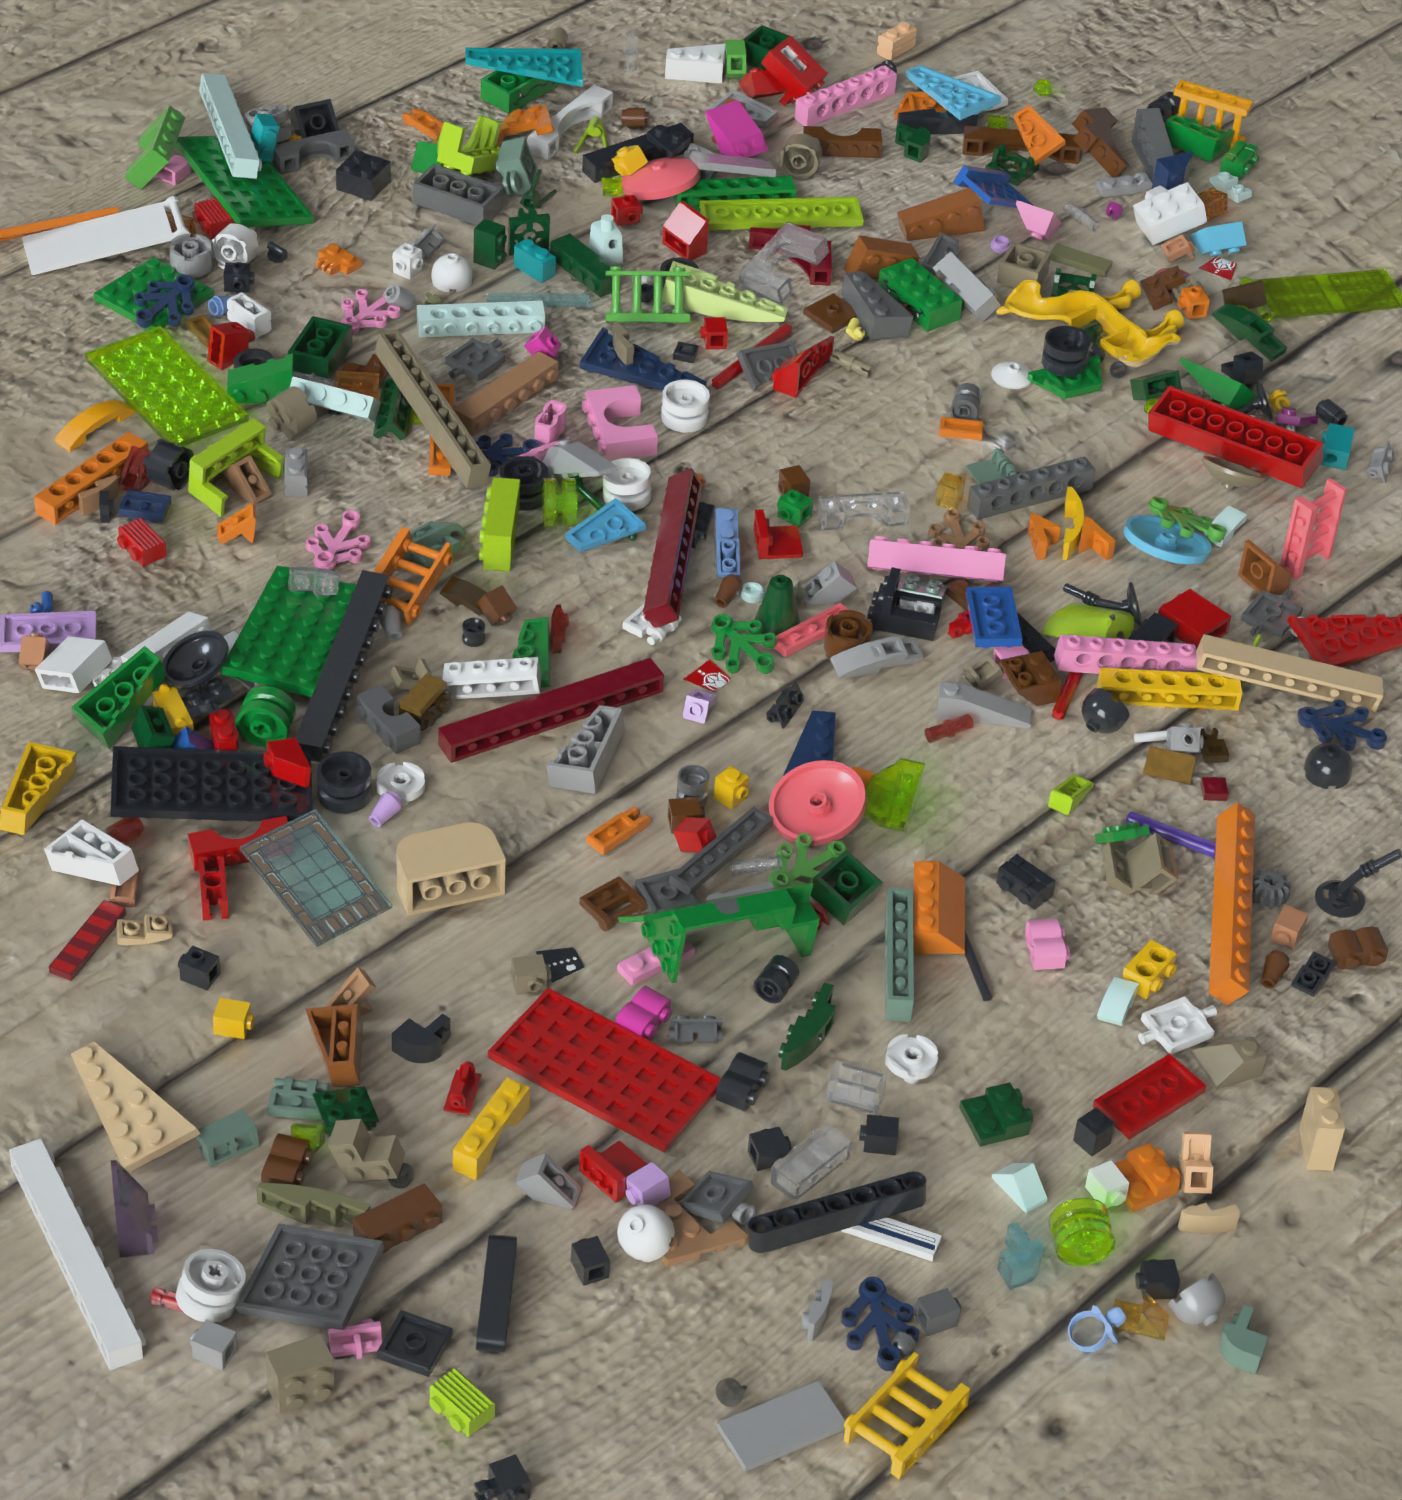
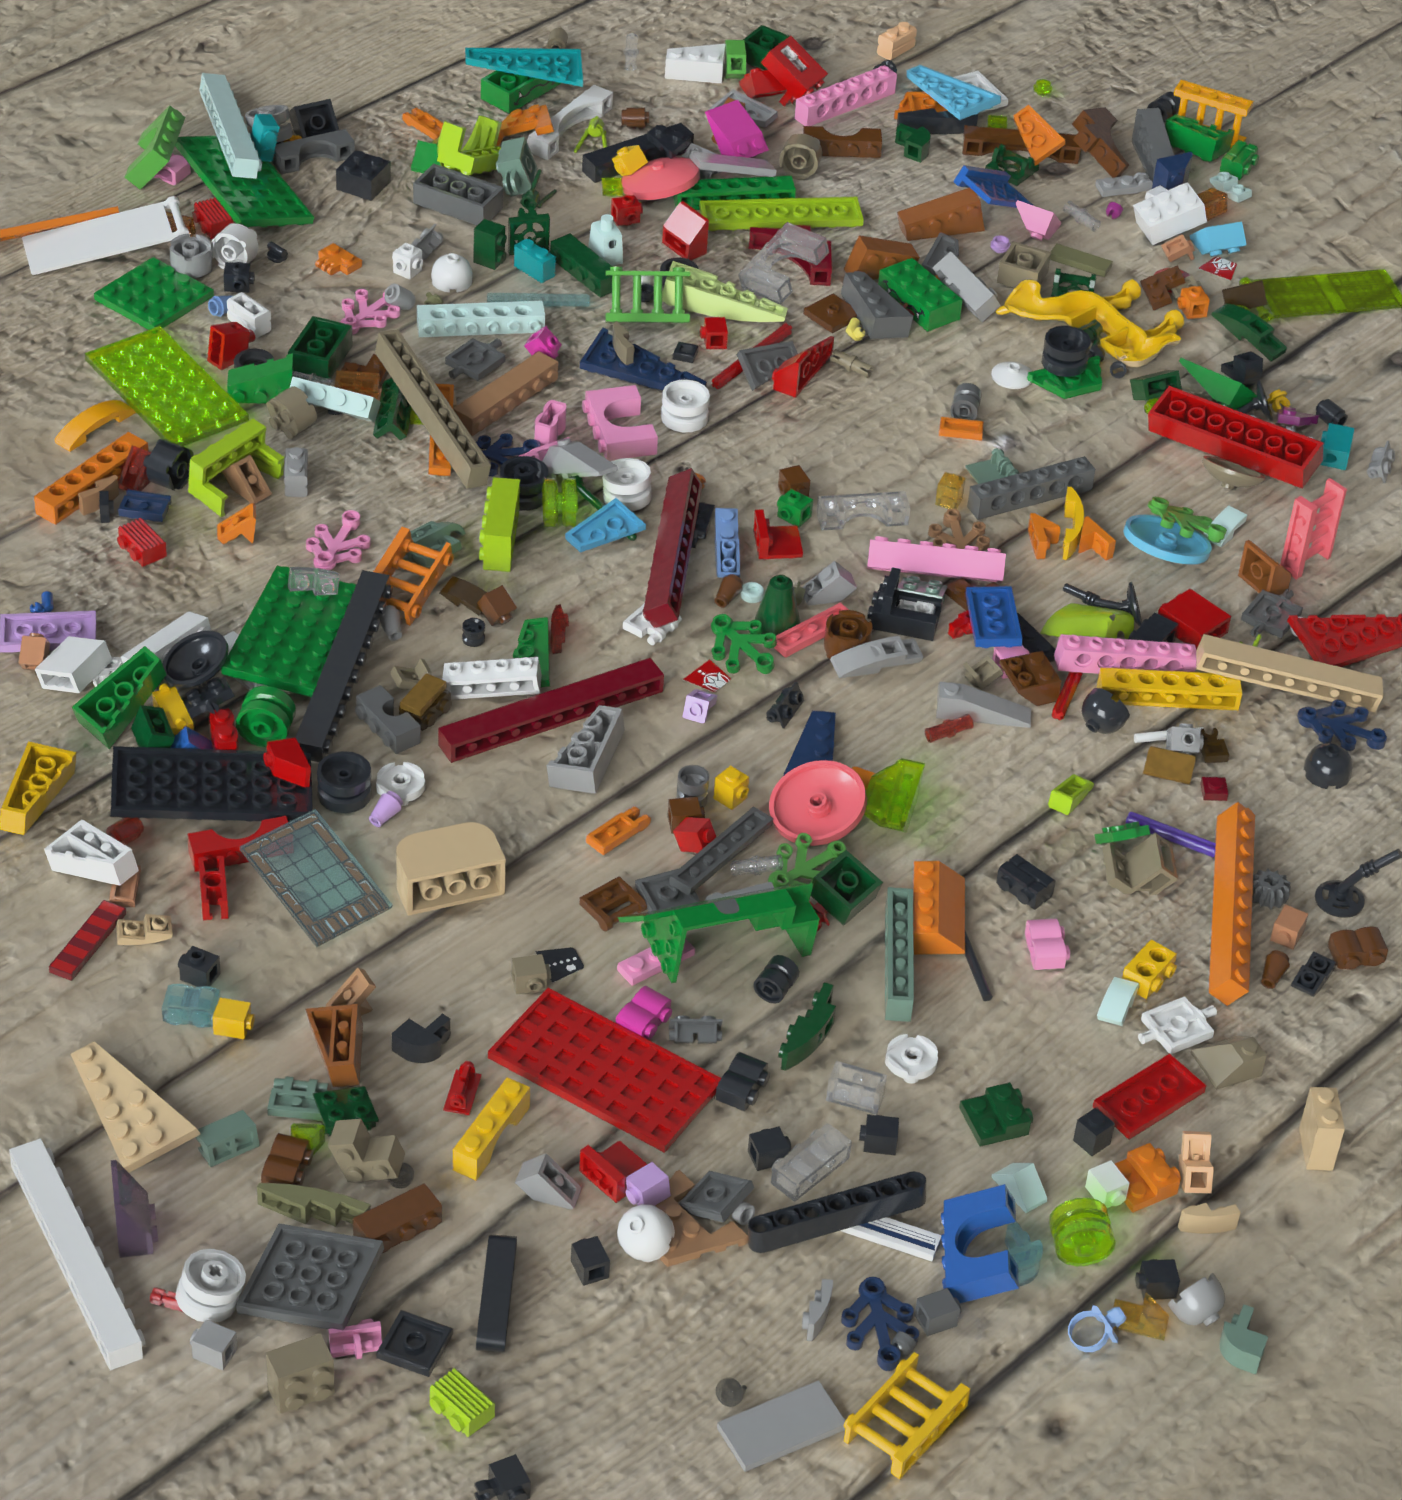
dark blue plant [134,274,195,328] -> none
pearl gold tile [186,314,215,348] -> none
none -> clear light blue brick [161,984,221,1028]
none -> blue arch [941,1184,1019,1303]

